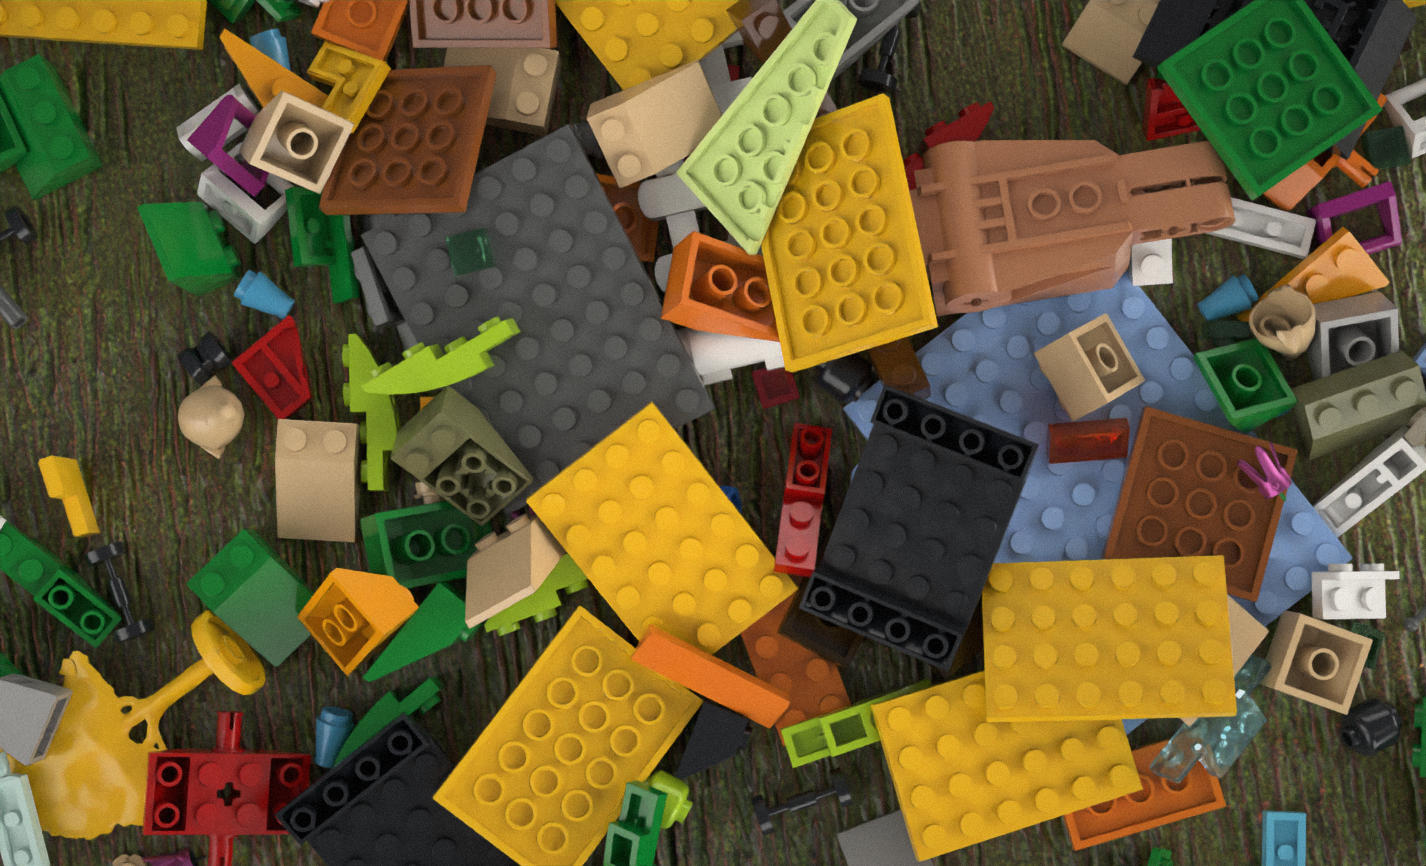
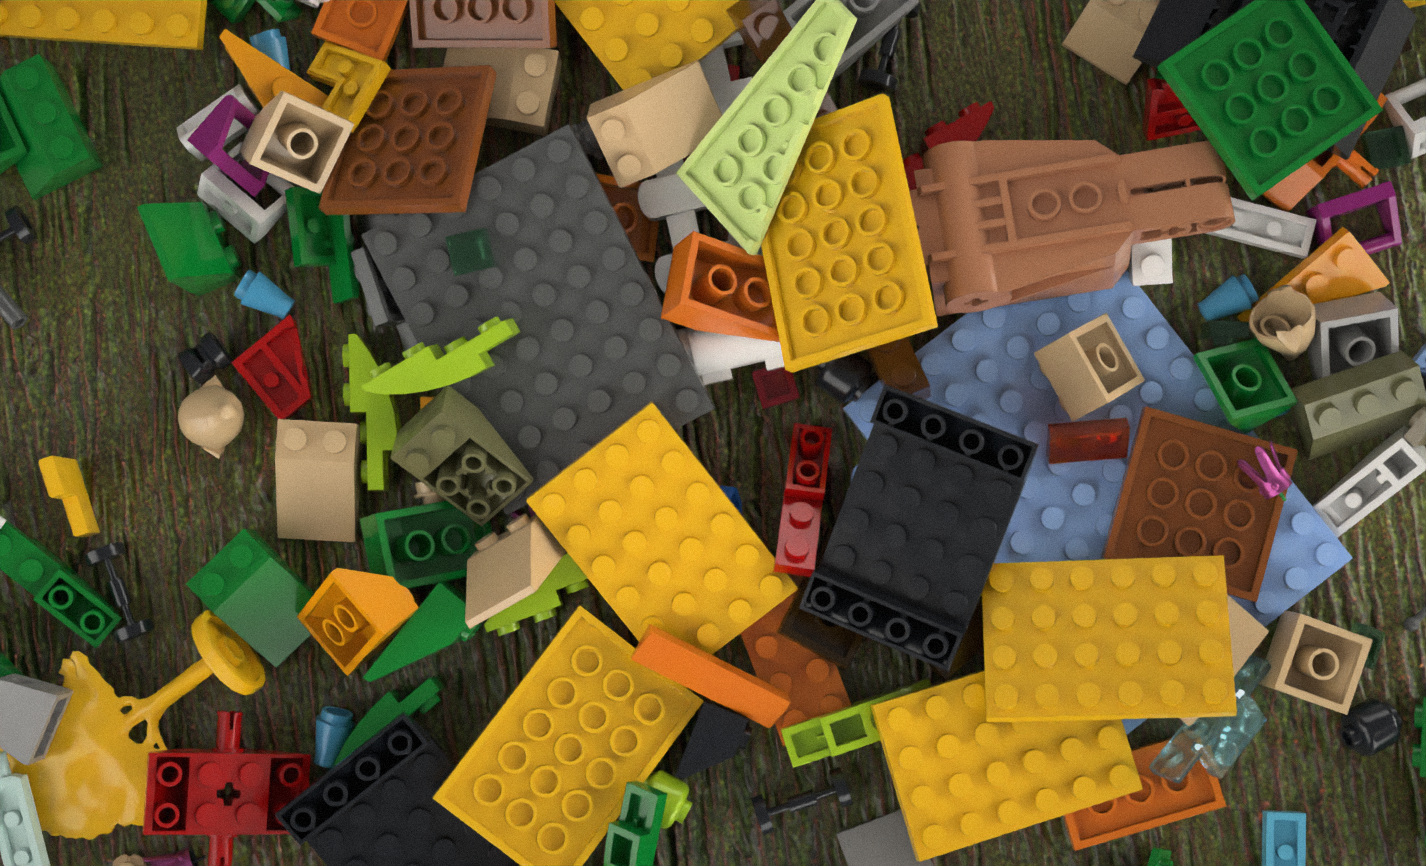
white bracket [1312,564,1400,619] -> none

